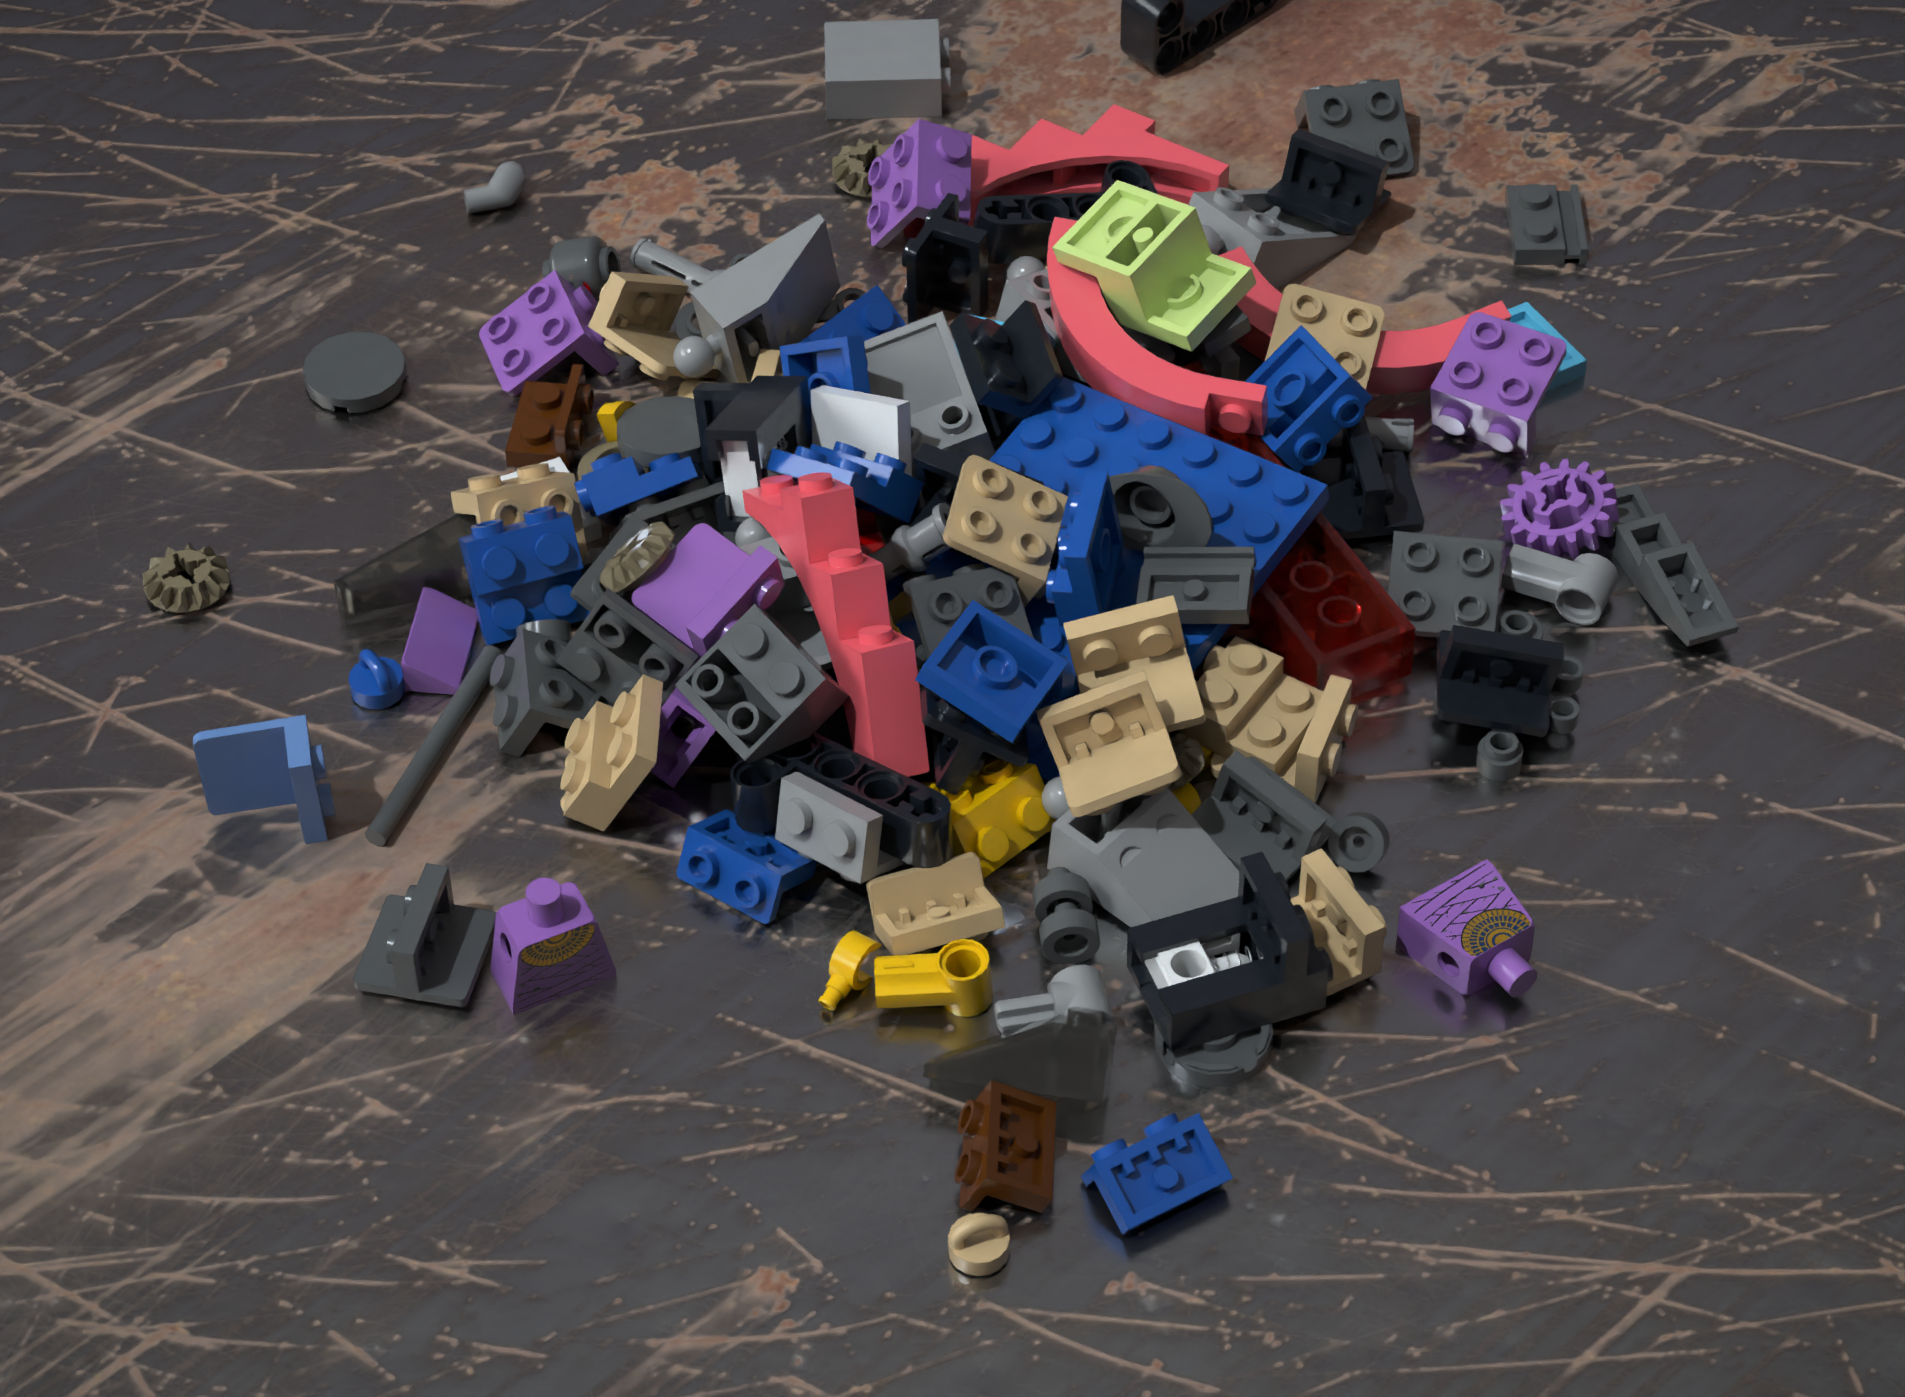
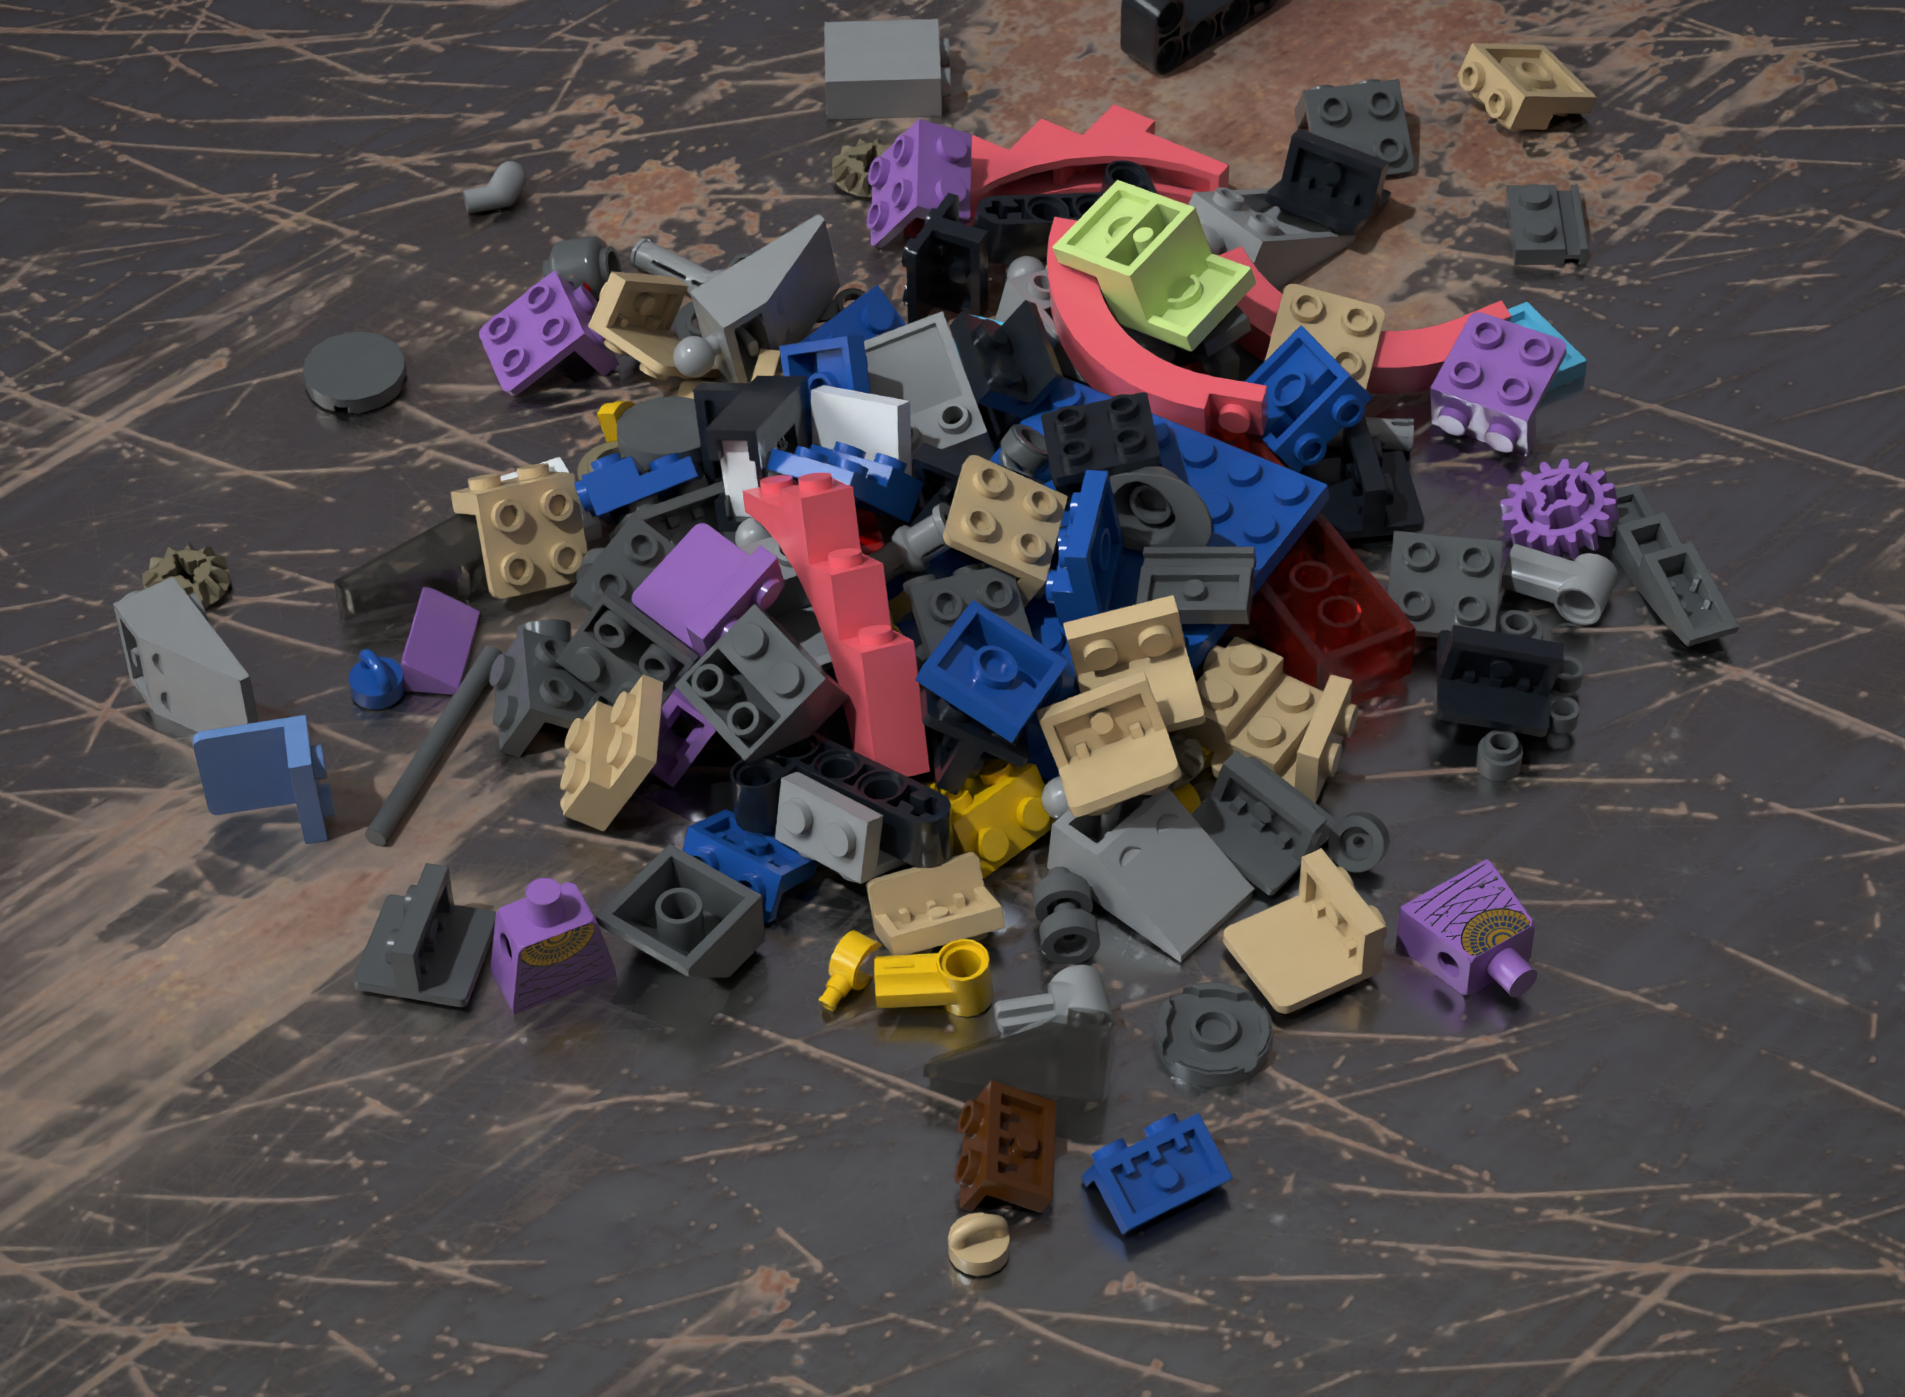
blue plate [458,506,590,645] -> none
reddish brown bracket [505,364,594,471] -> none
dark tan gear [599,521,675,593] -> none
black brick [1127,852,1333,1053] -> none
none -> light grey slope [113,577,259,732]
none -> dark grey slope [595,844,765,978]
none -> dark grey tile [1000,424,1050,479]
none -> black bracket [1041,392,1163,502]
none -> tan plate [1457,43,1597,132]

